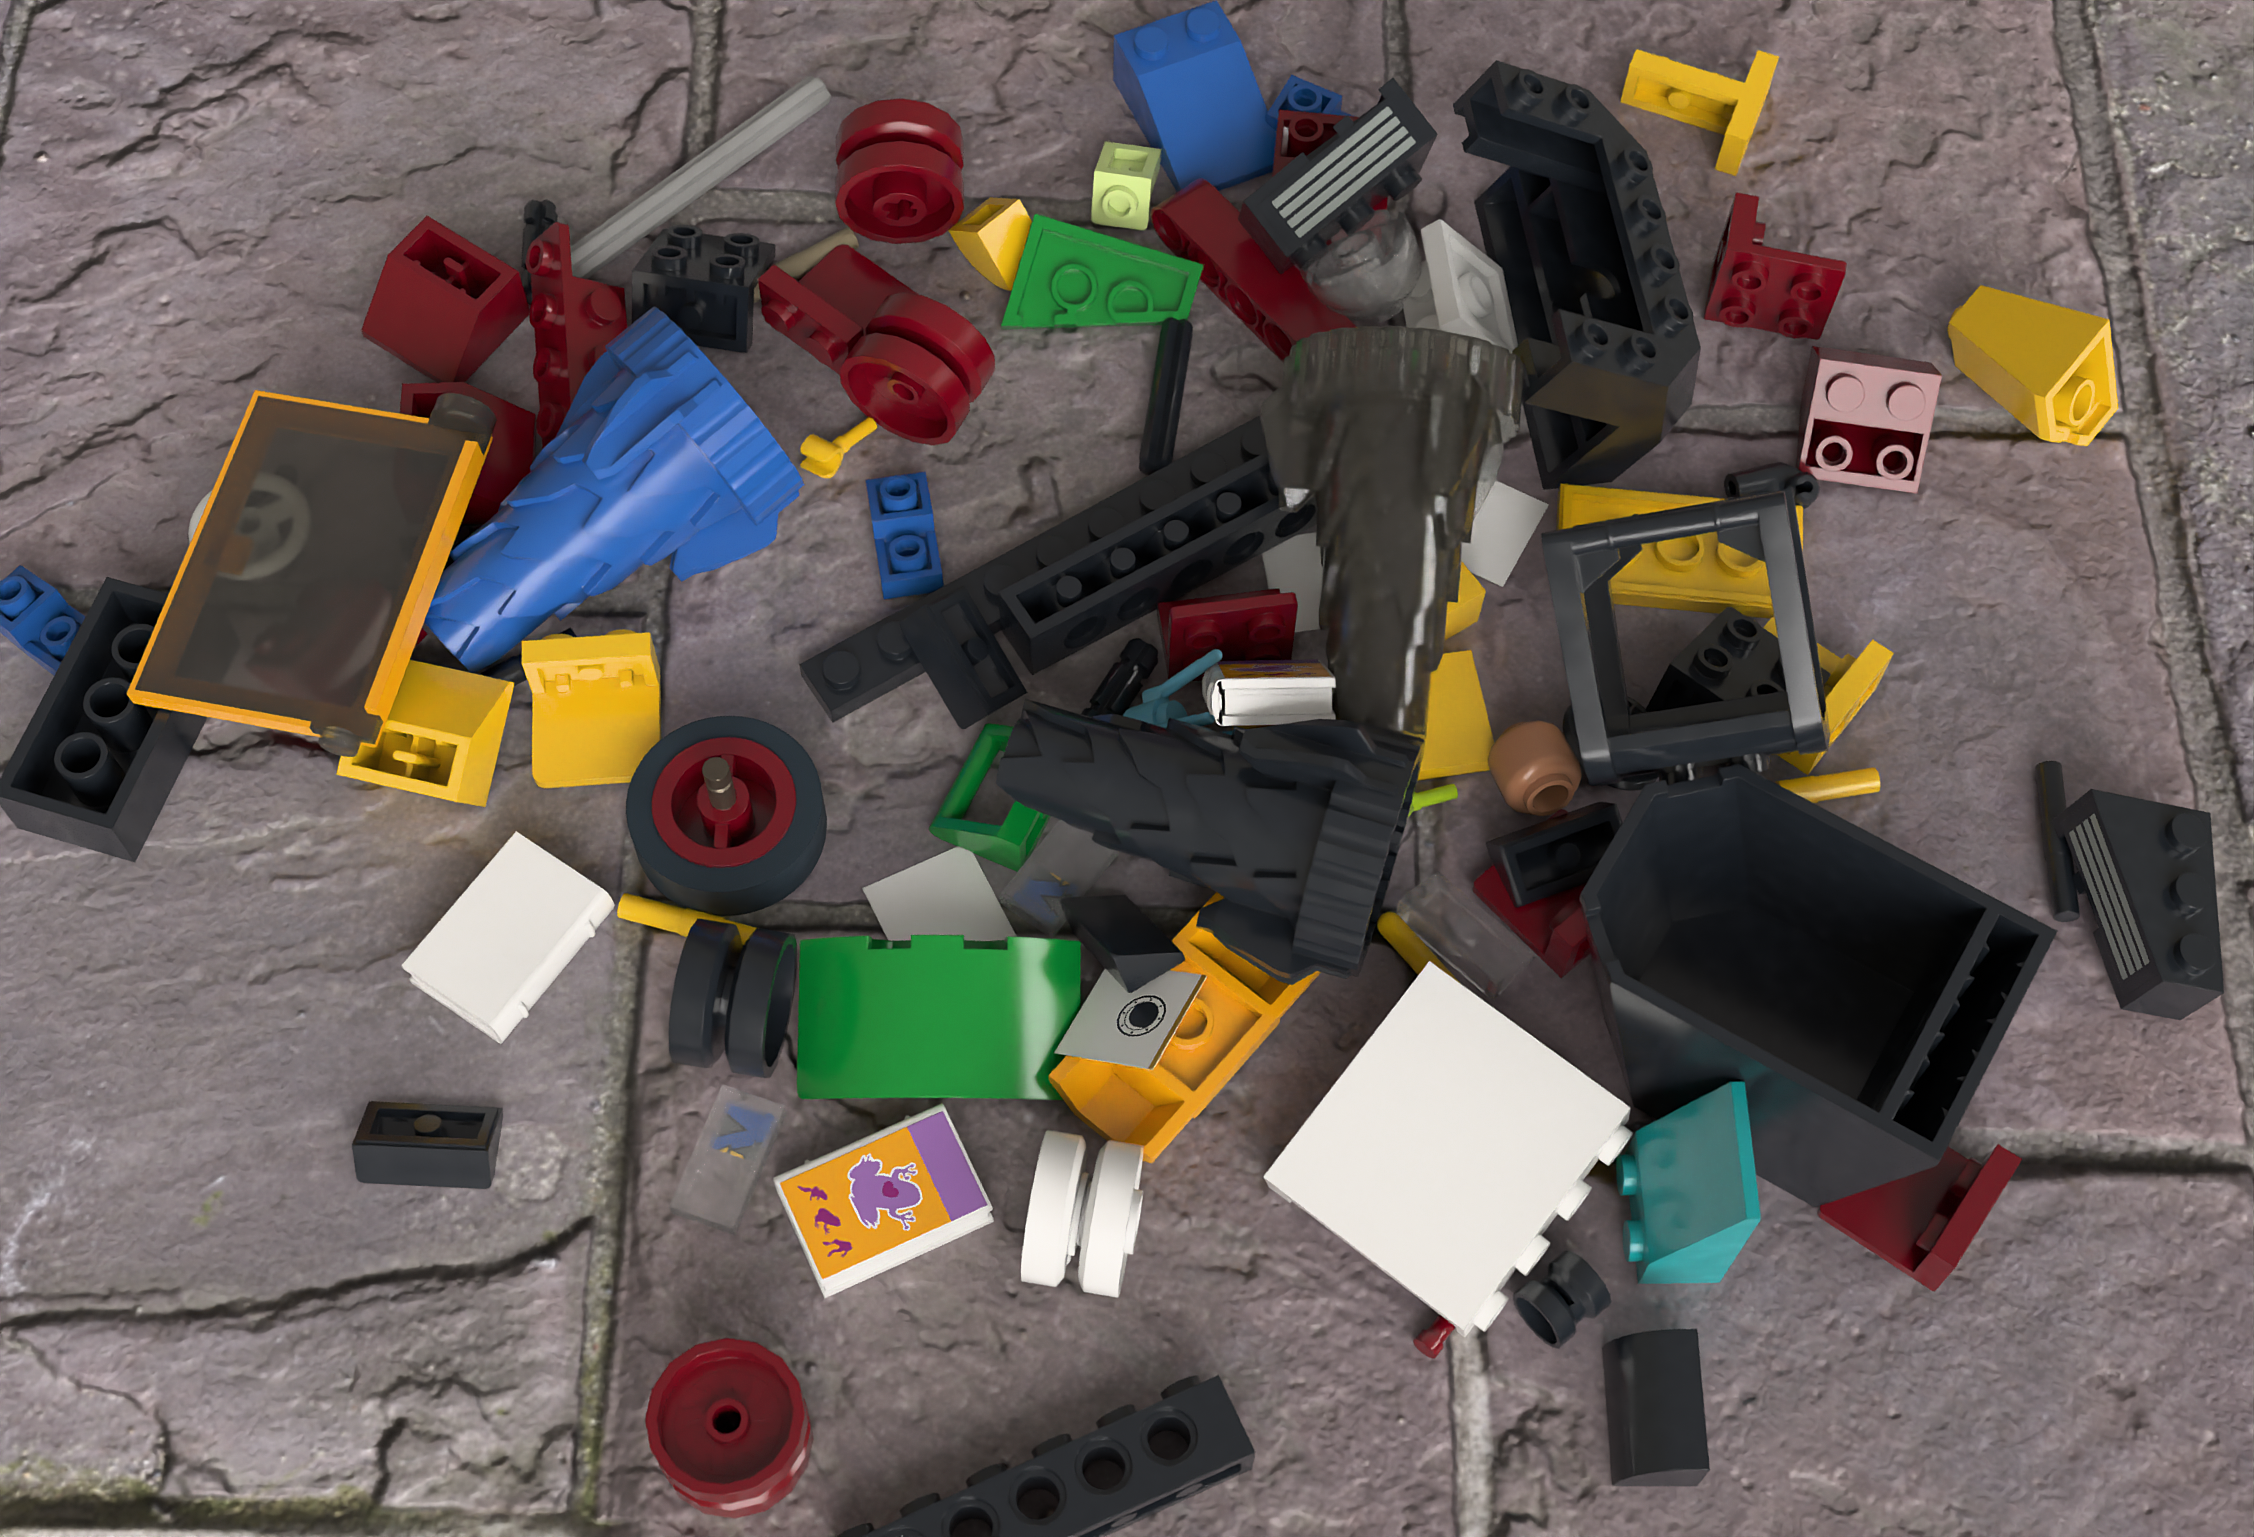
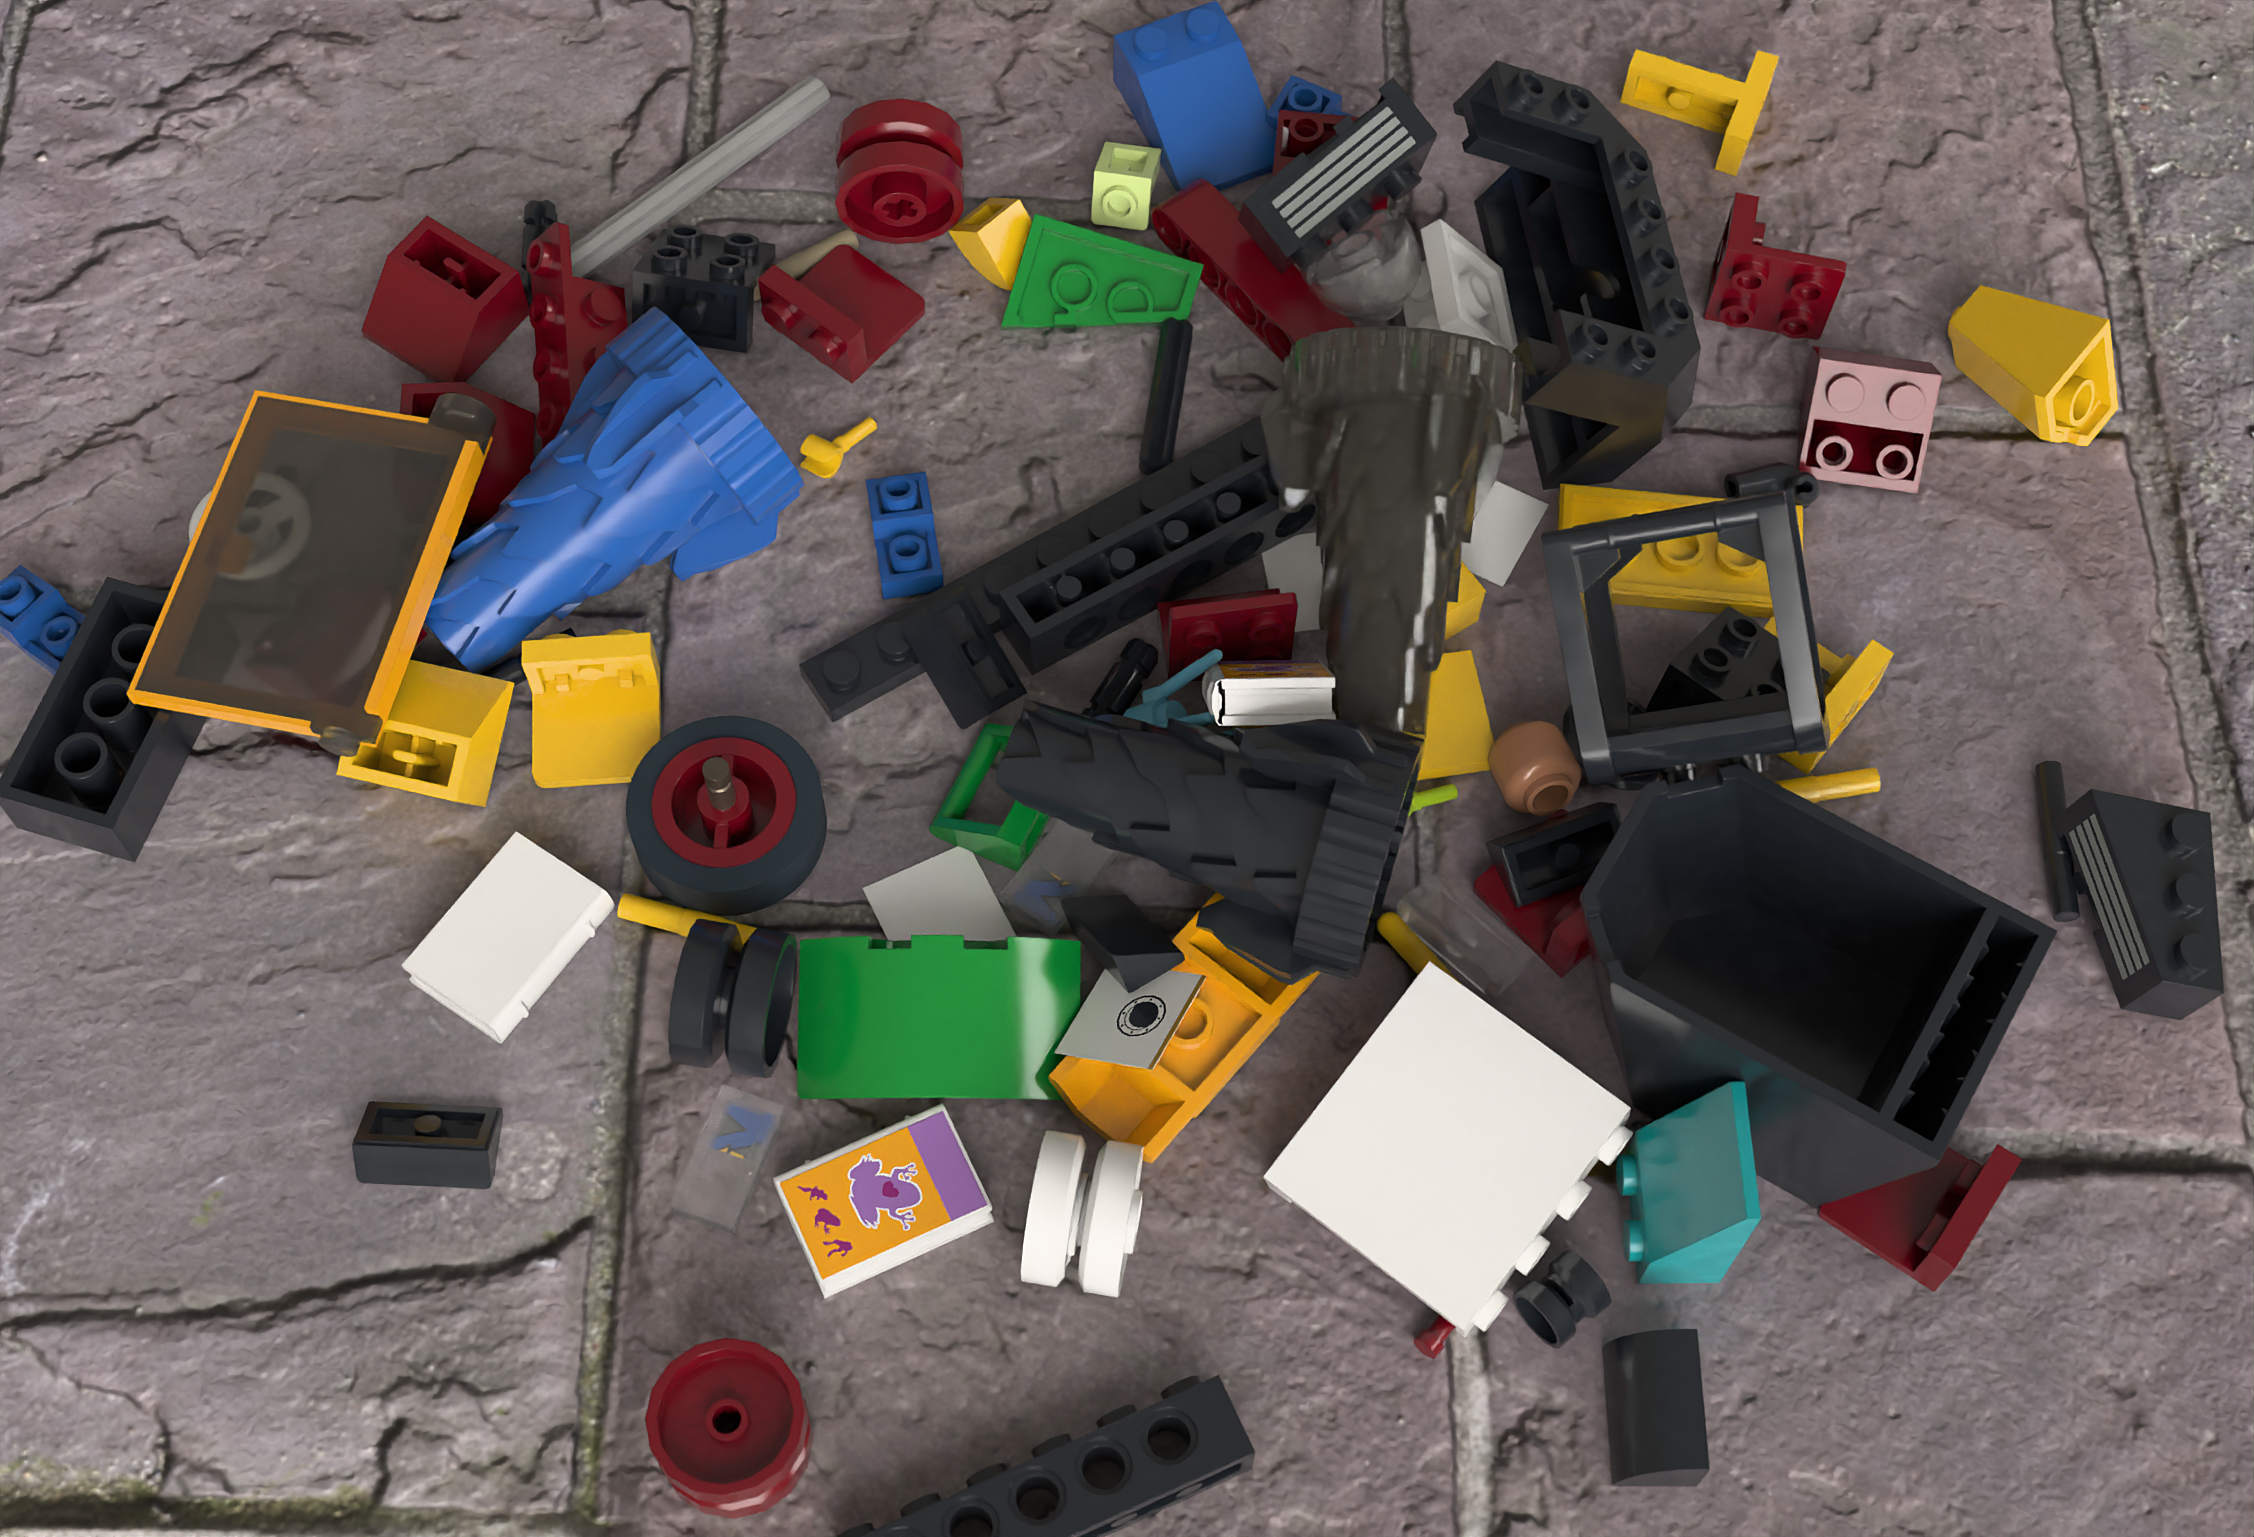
dark red wheel [839,292,995,446] -> none

